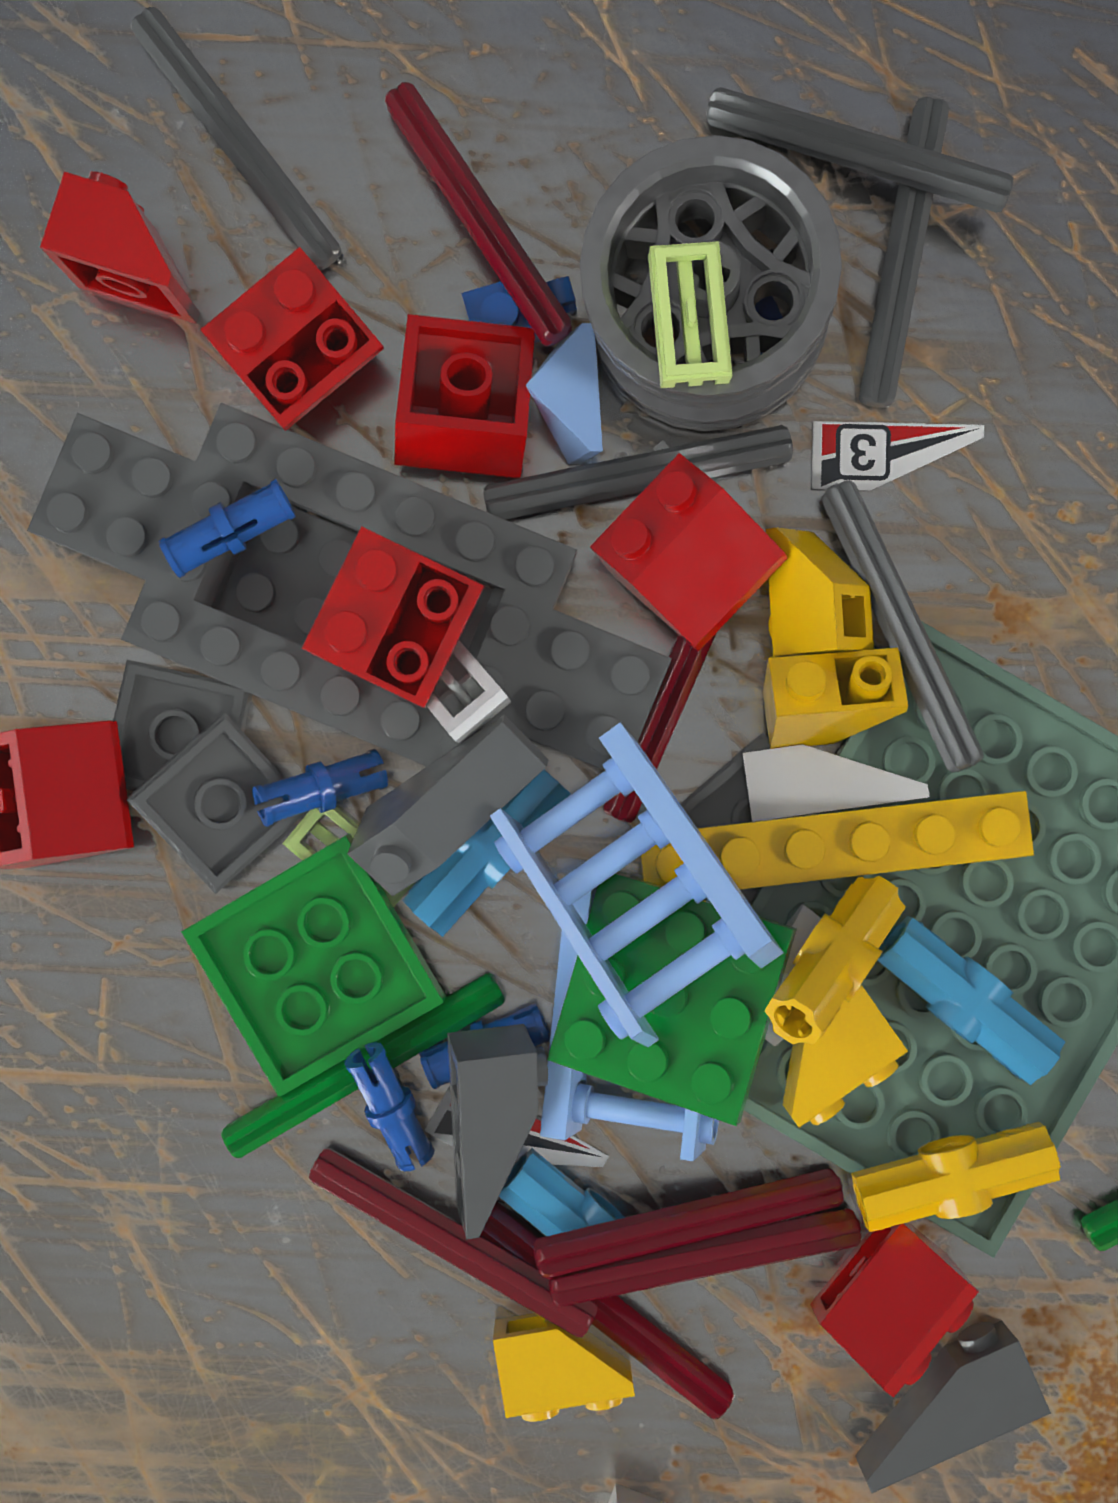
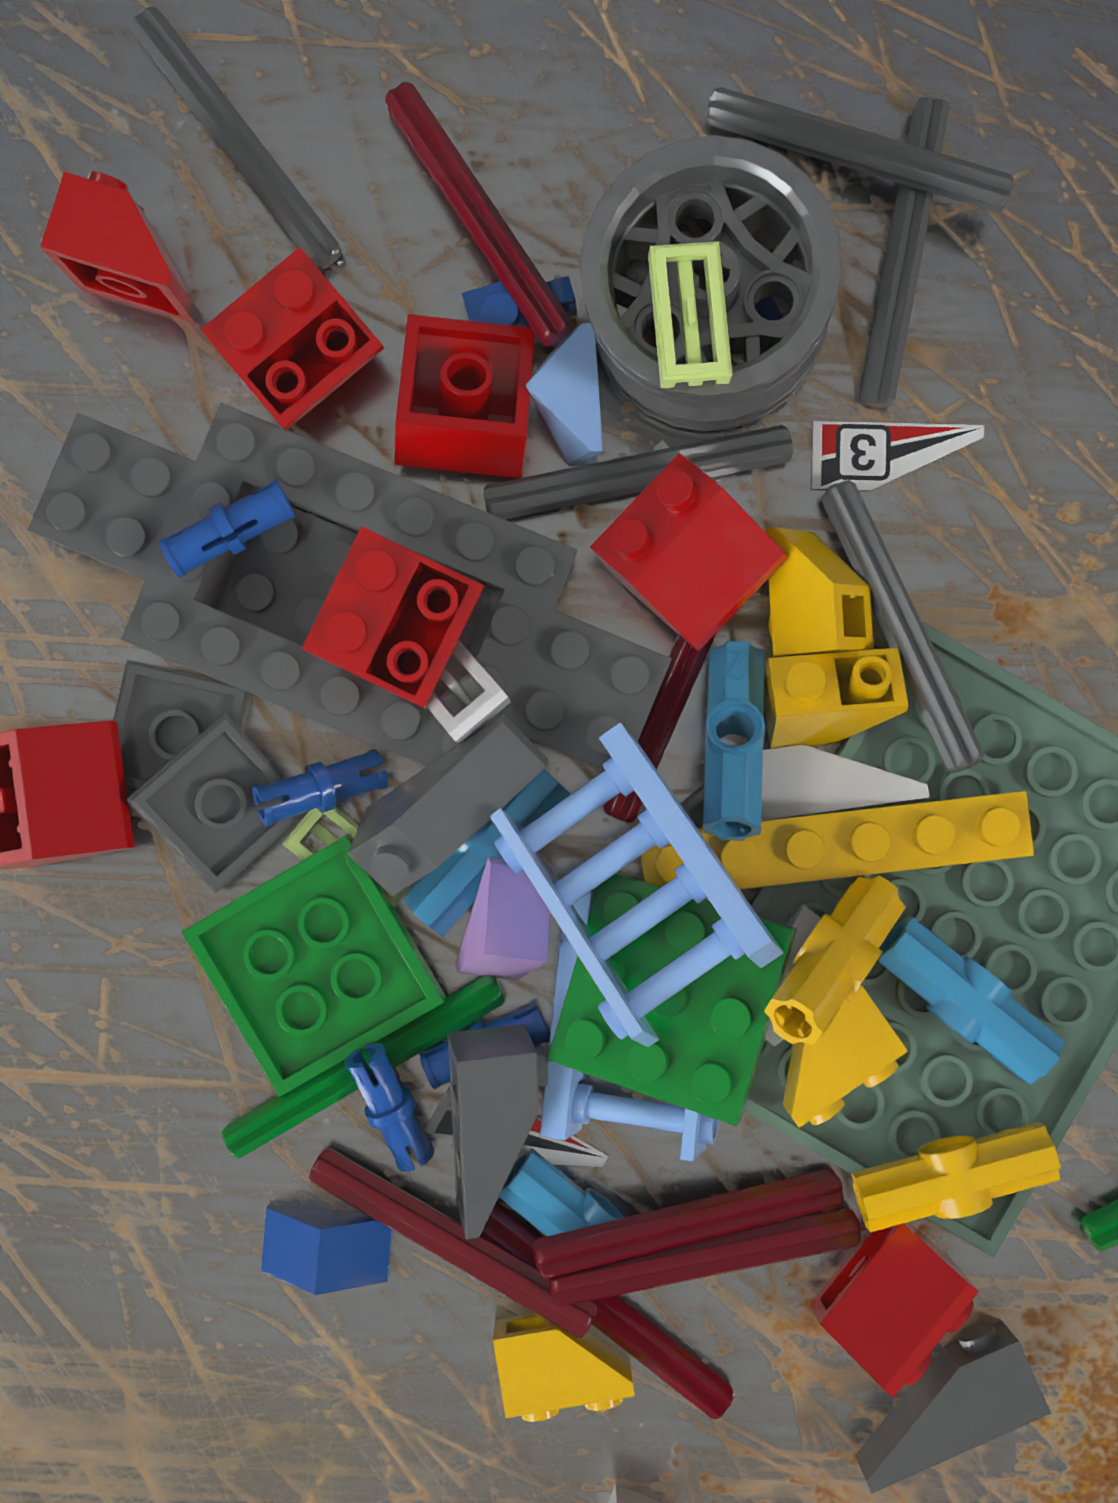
none -> blue slope [261,1205,393,1295]
none -> lavender slope [455,856,552,980]
none -> dark azure piece [703,641,765,841]

